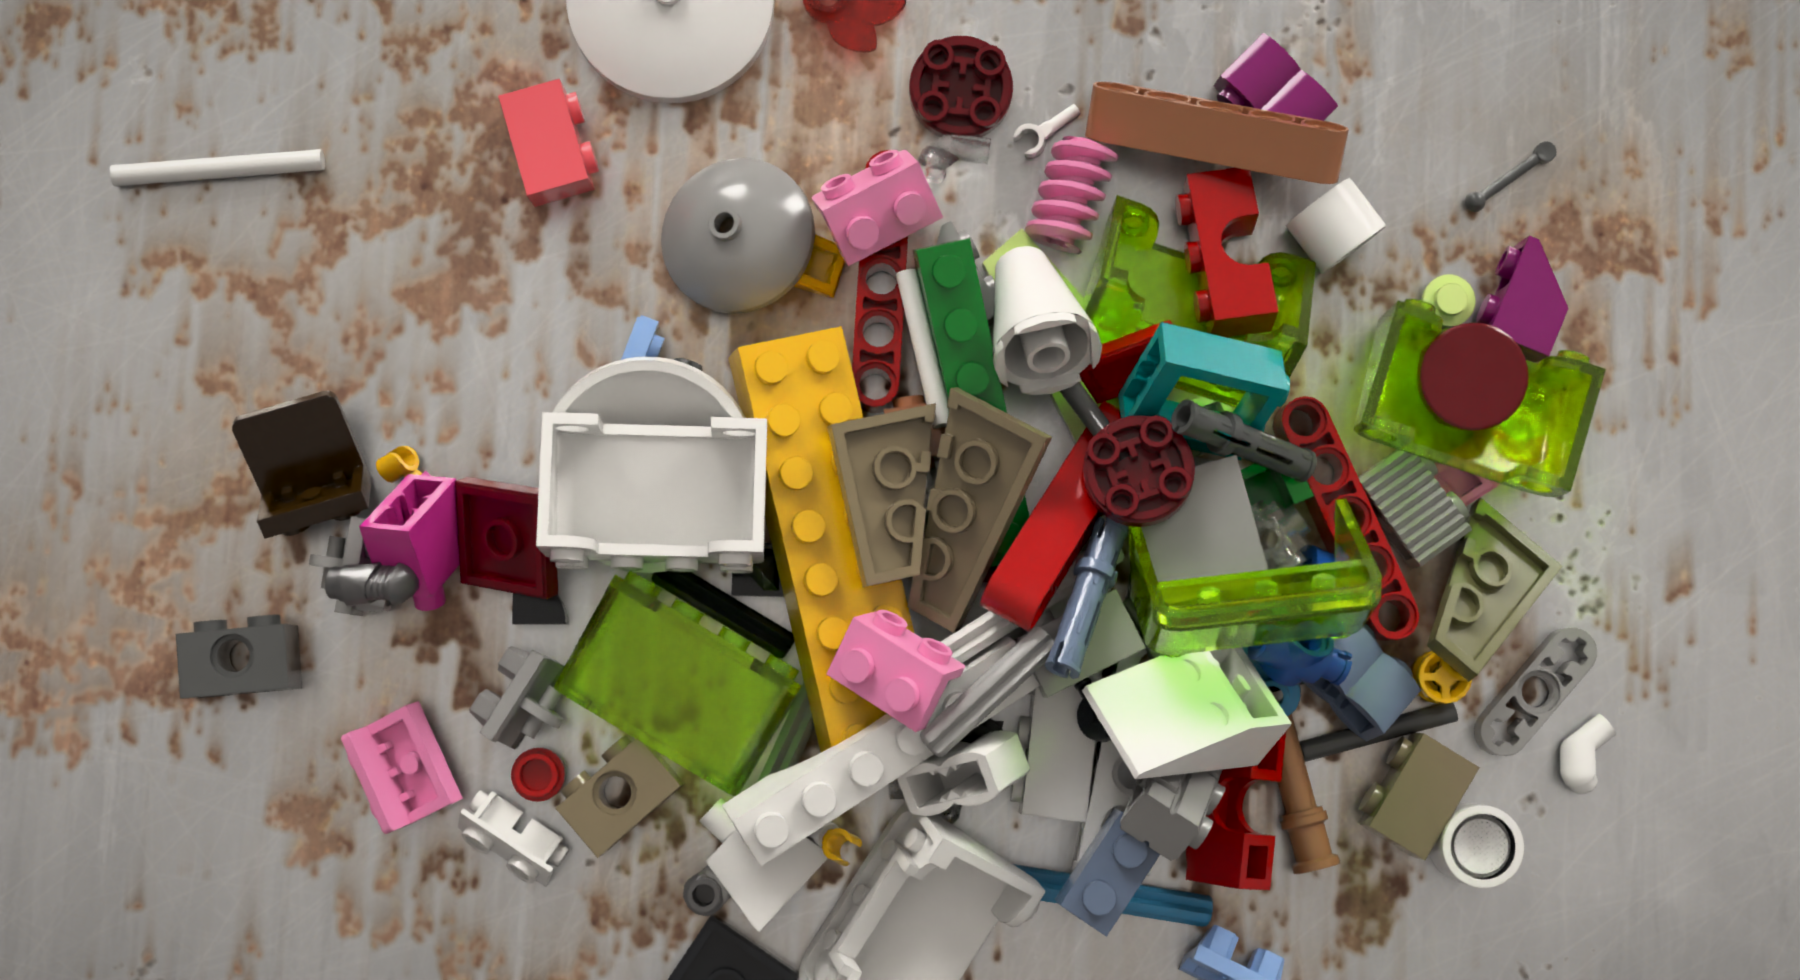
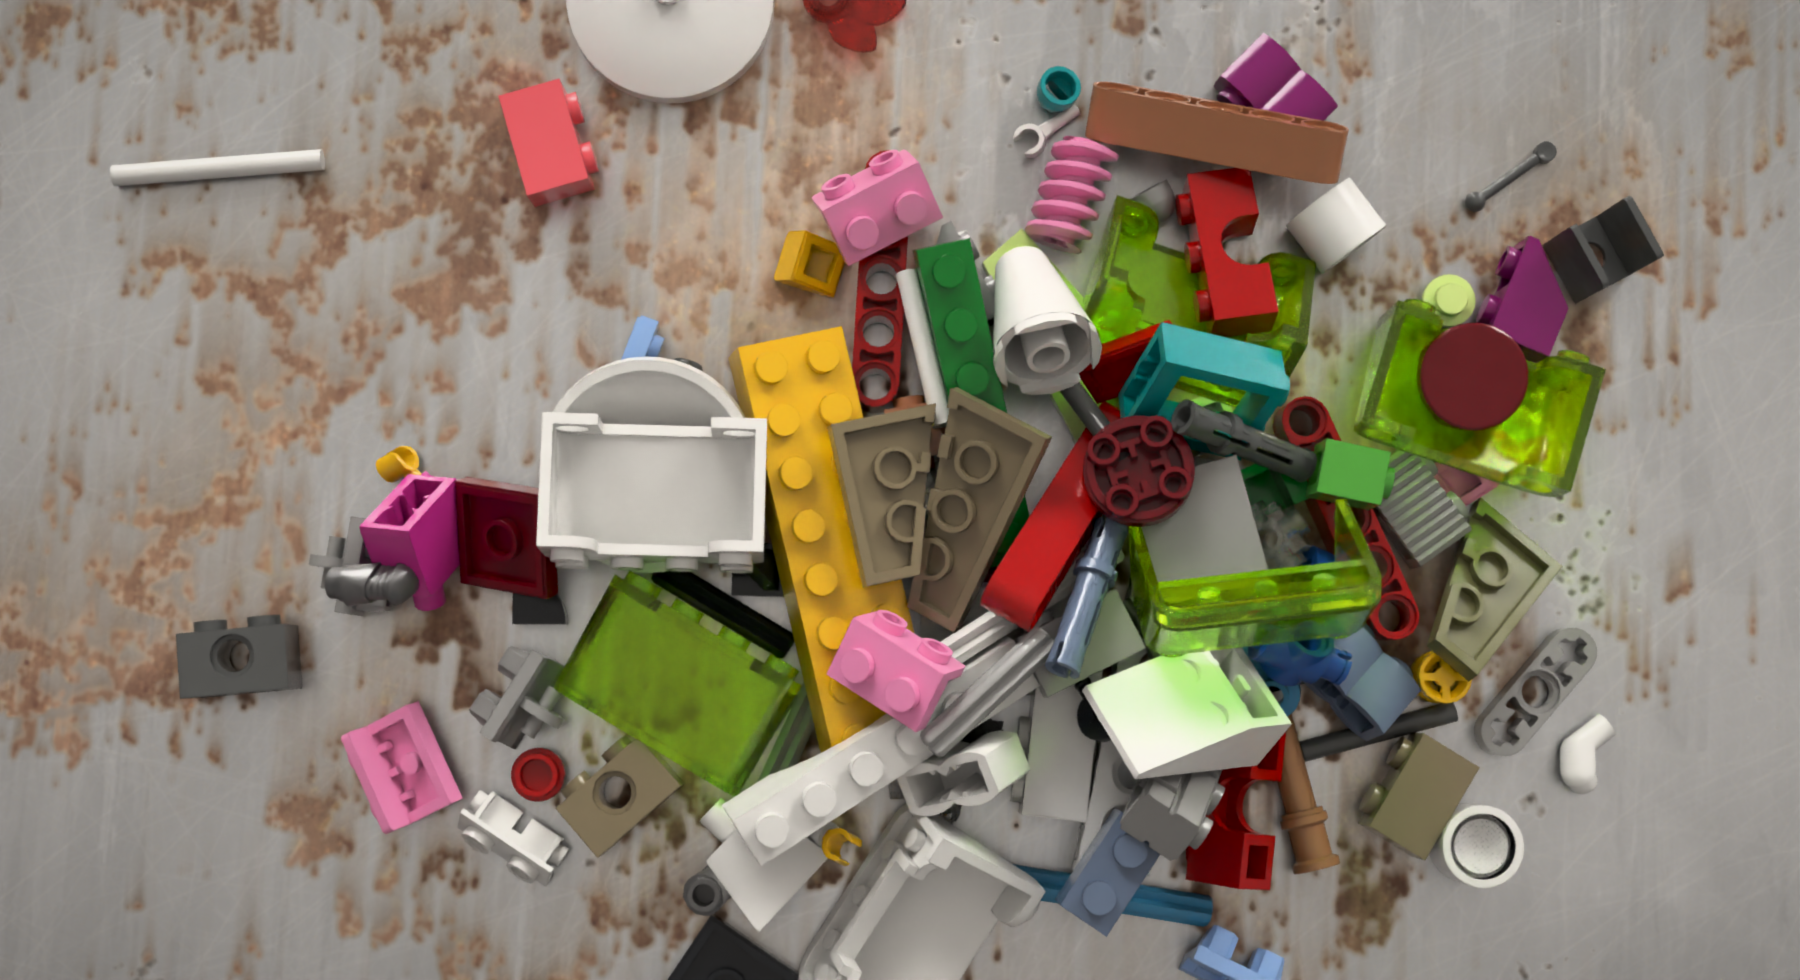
dark brown bracket [232,391,372,539] -> none
light grey dish [661,158,815,314] -> none
dark red tile [909,36,1013,141] -> none
clear arm [918,134,991,183] -> none
none -> teal hinge [1037,66,1081,113]
none -> light grey hinge [1130,179,1176,223]
none -> bright green brick [1305,438,1395,510]
none -> dark grey piece [1542,195,1664,304]

